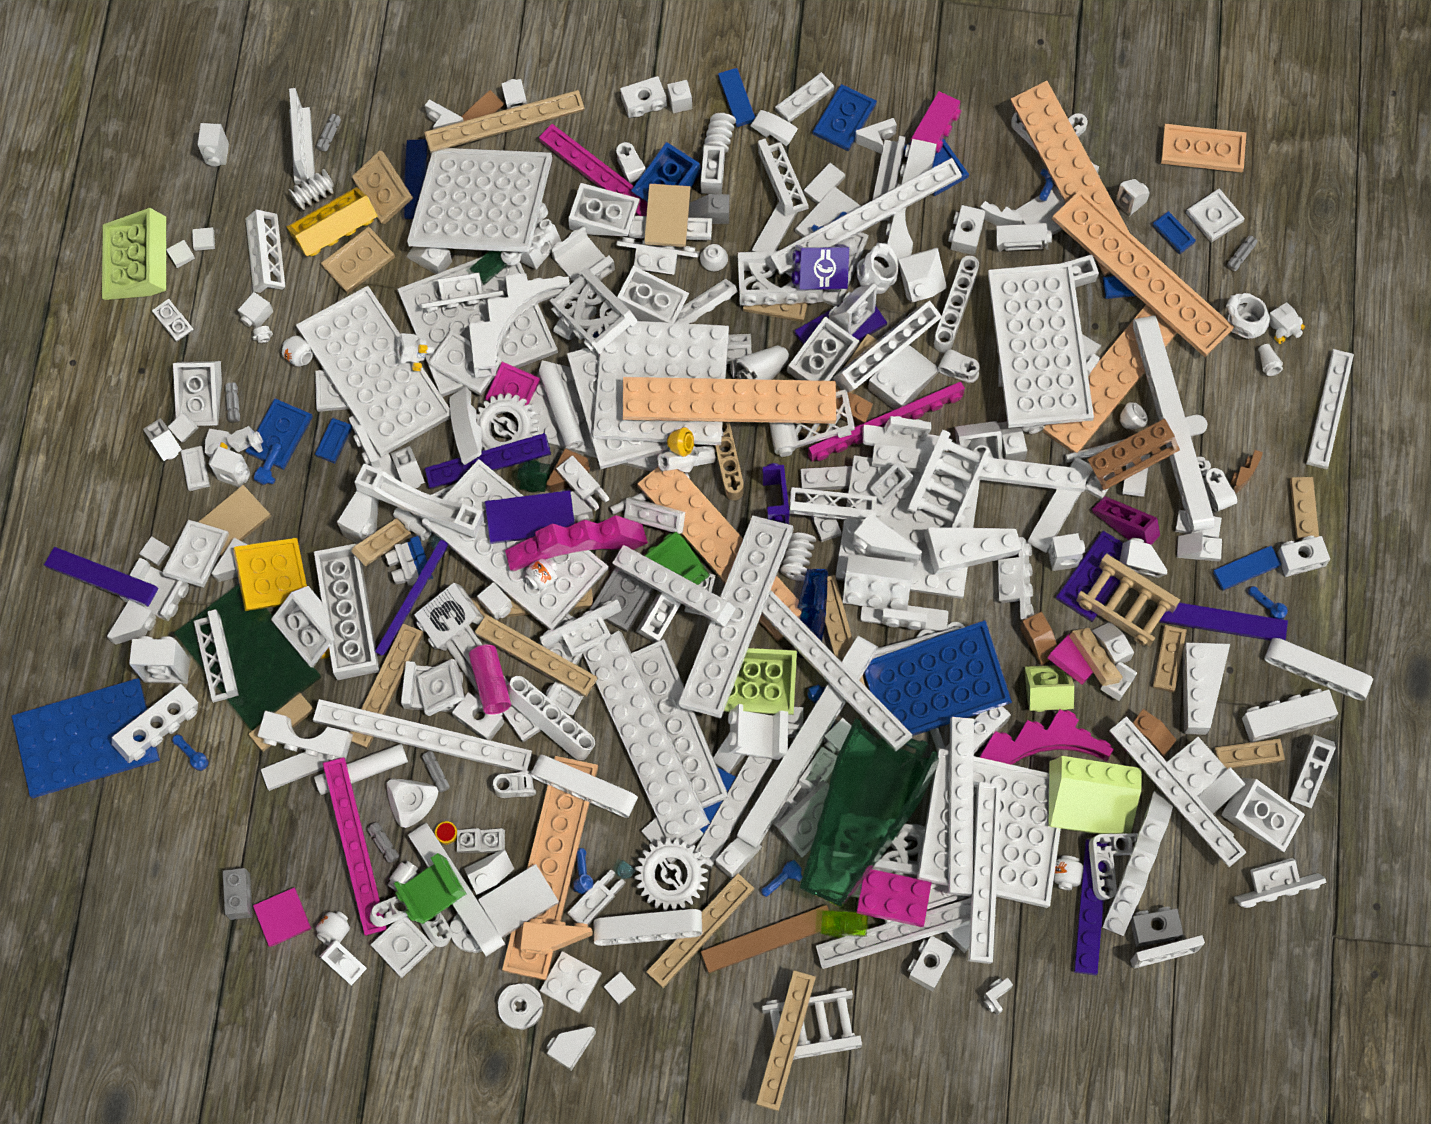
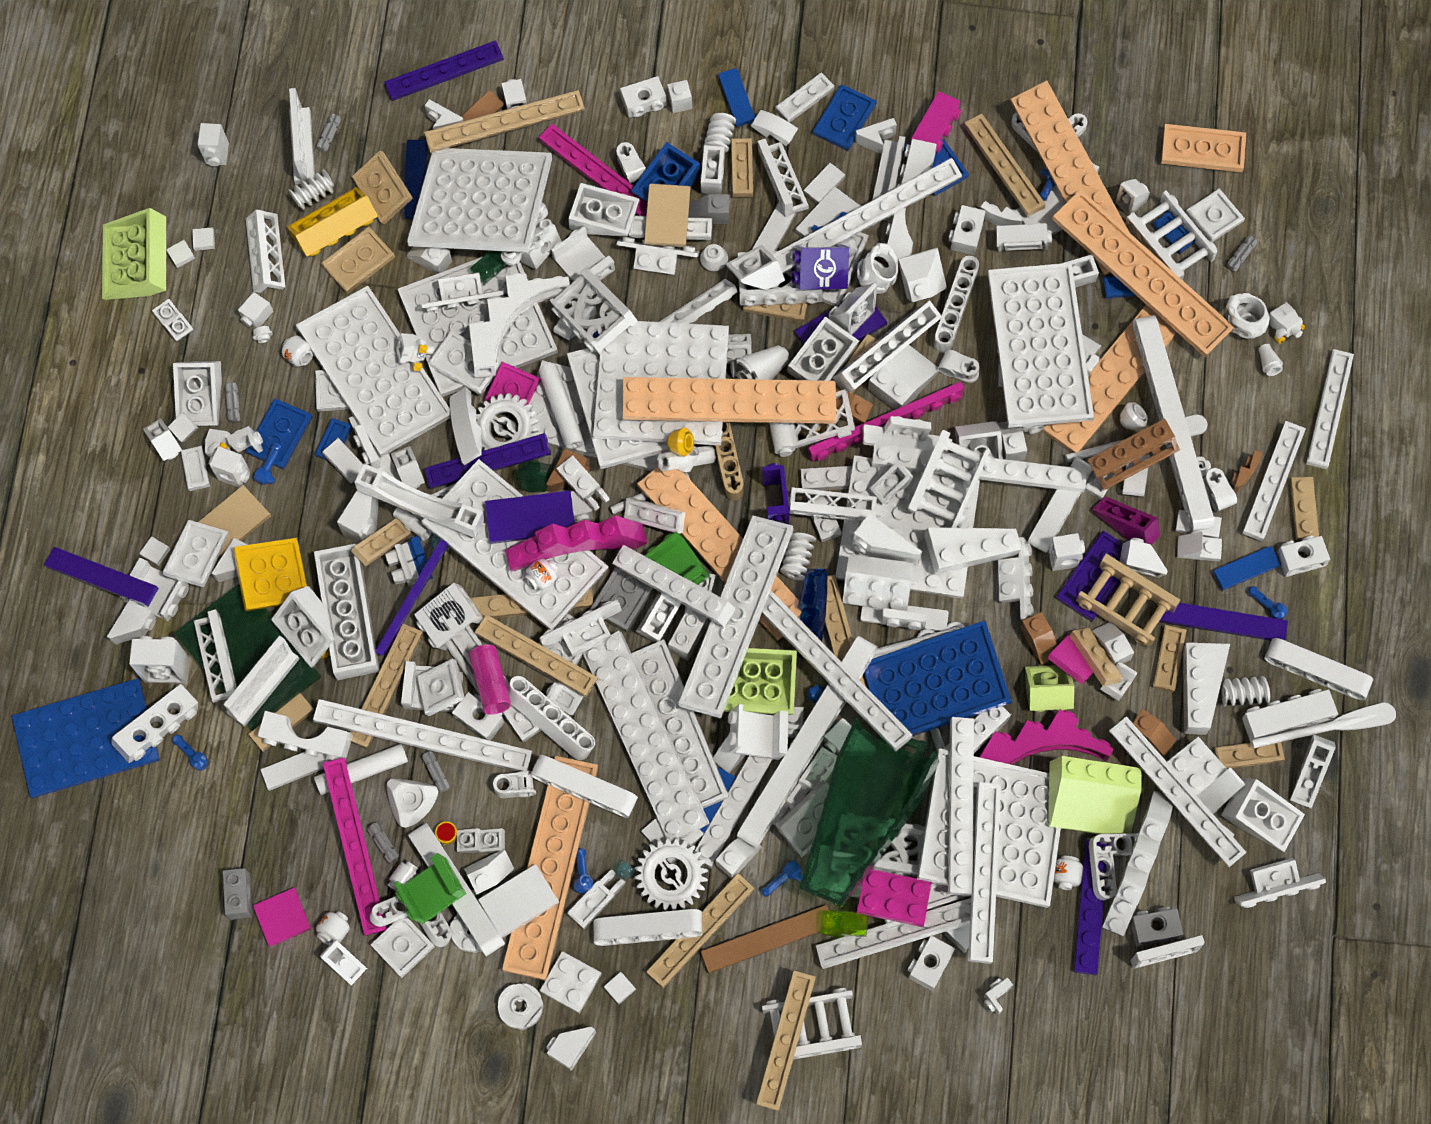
white brick [477,582,512,620] -> none
light nougat slope [521,919,593,955] -> none
white slope [617,266,689,323] -> none
none -> white fence [224,635,300,727]
none -> white tile [322,438,363,484]
none -> dark purple tile [384,40,504,101]
none -> white brick [668,608,708,661]
none -> white slope [726,245,785,290]
none -> tan plate [732,138,753,197]
none -> tan plate [964,114,1046,217]
none -> white fence [1125,190,1217,280]
none -> white piece [1222,676,1270,707]
none -> white plate [1242,421,1306,542]
none -> white piece [1250,703,1396,748]

